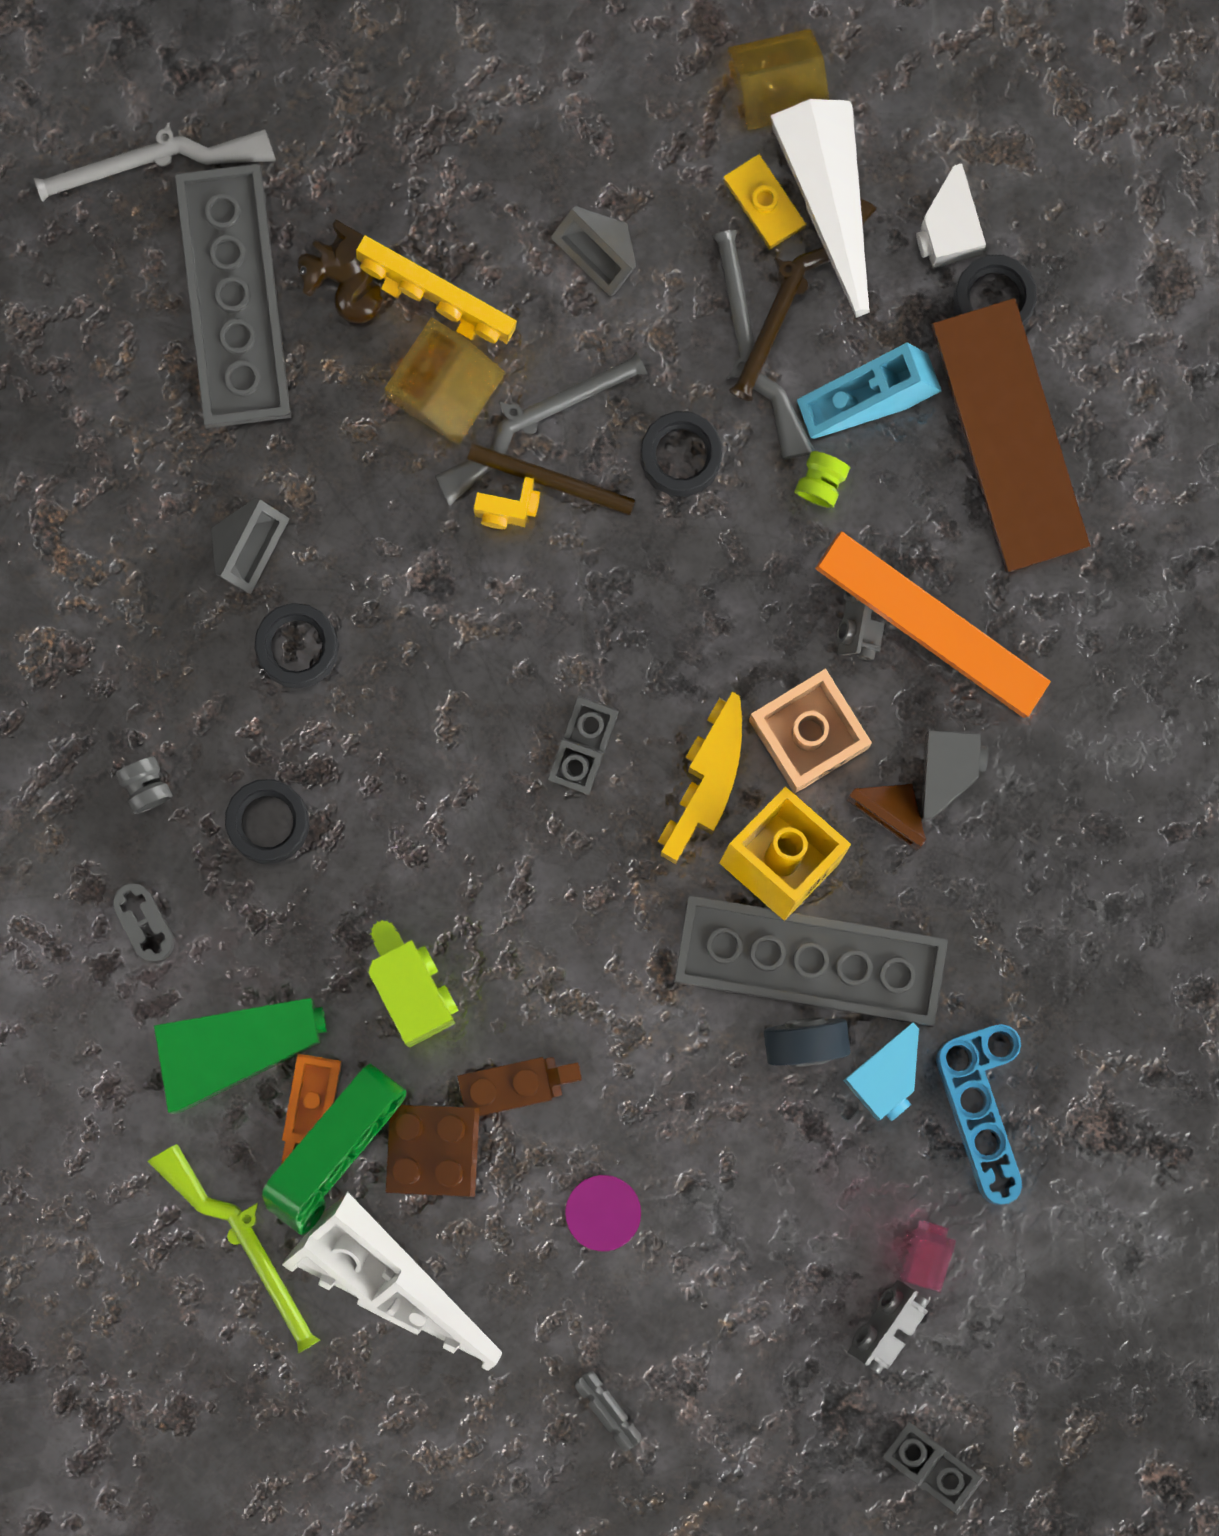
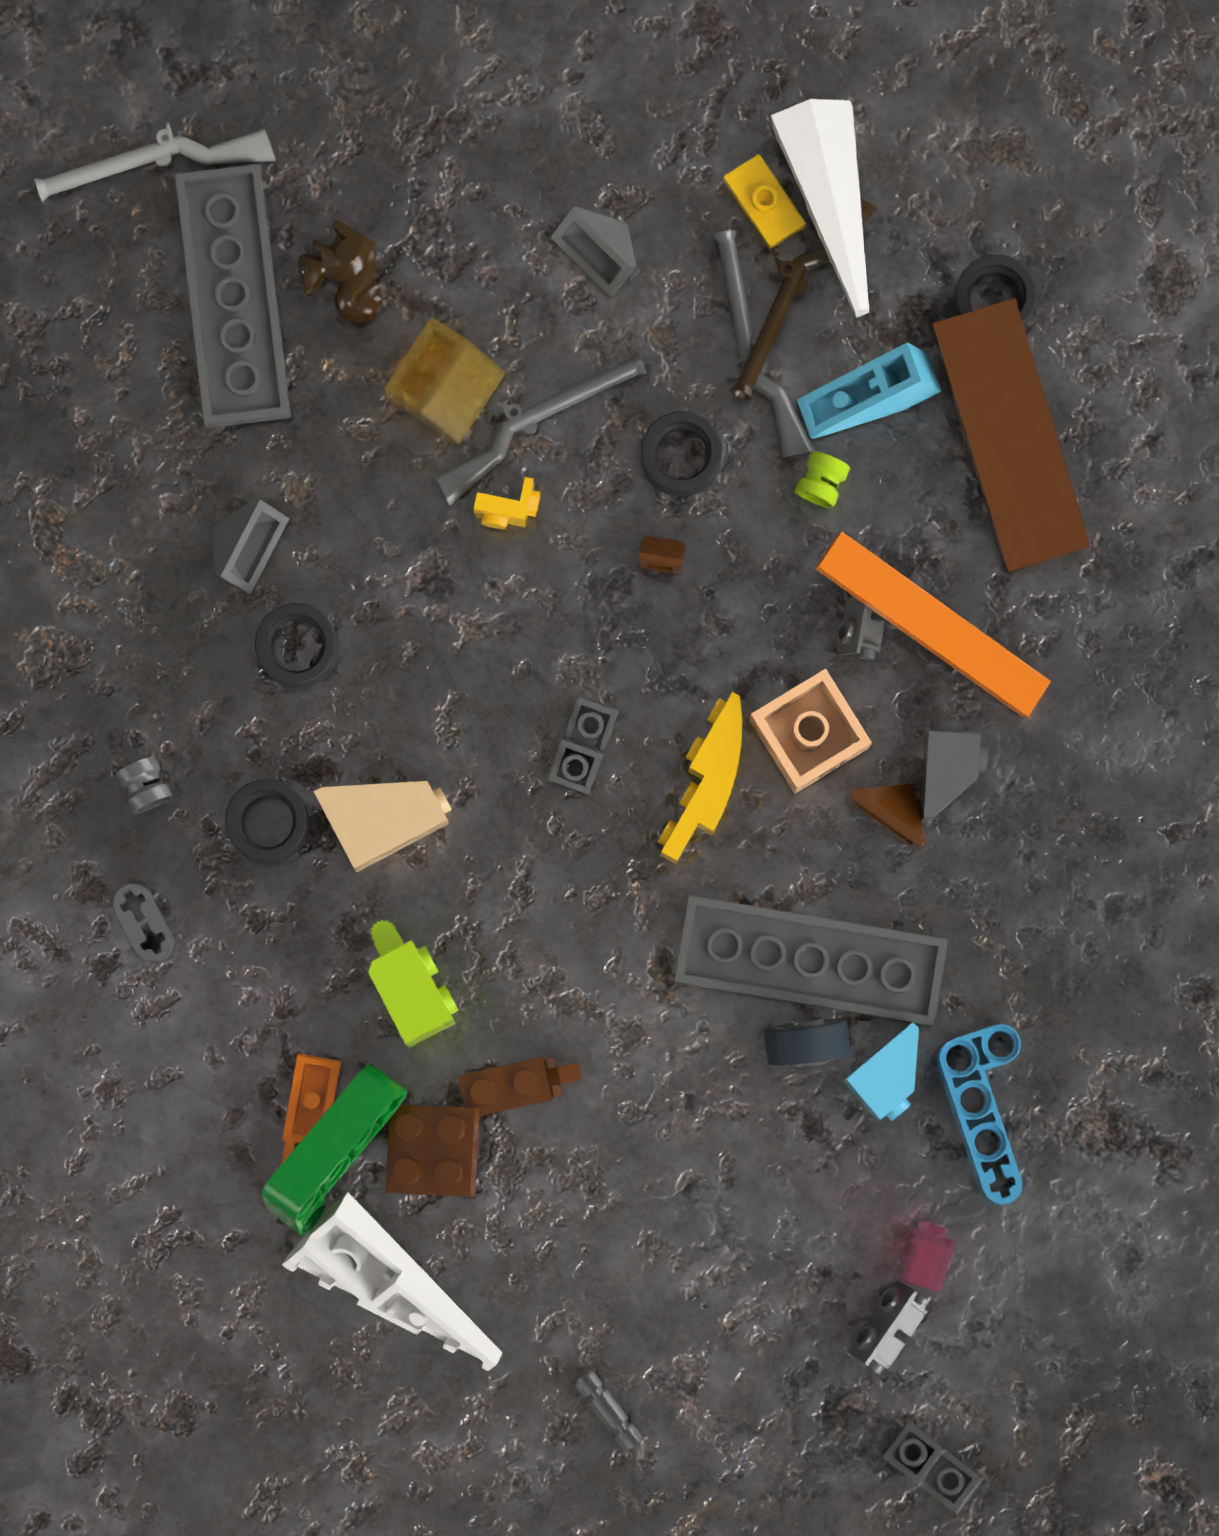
lime piece [147,1144,321,1354] -> none
green slope [154,998,327,1114] -> none
yellow hinge [356,235,517,344] -> none
dark brown bar [467,443,635,515] -> none
magenta piece [565,1175,641,1251] -> none
yellow brick [719,786,851,921] -> none
clear yellow slope [728,28,829,130] -> none
white slope [916,163,986,268] -> none
none -> tan slope [314,781,452,872]
none -> reddish brown slope [638,536,685,574]

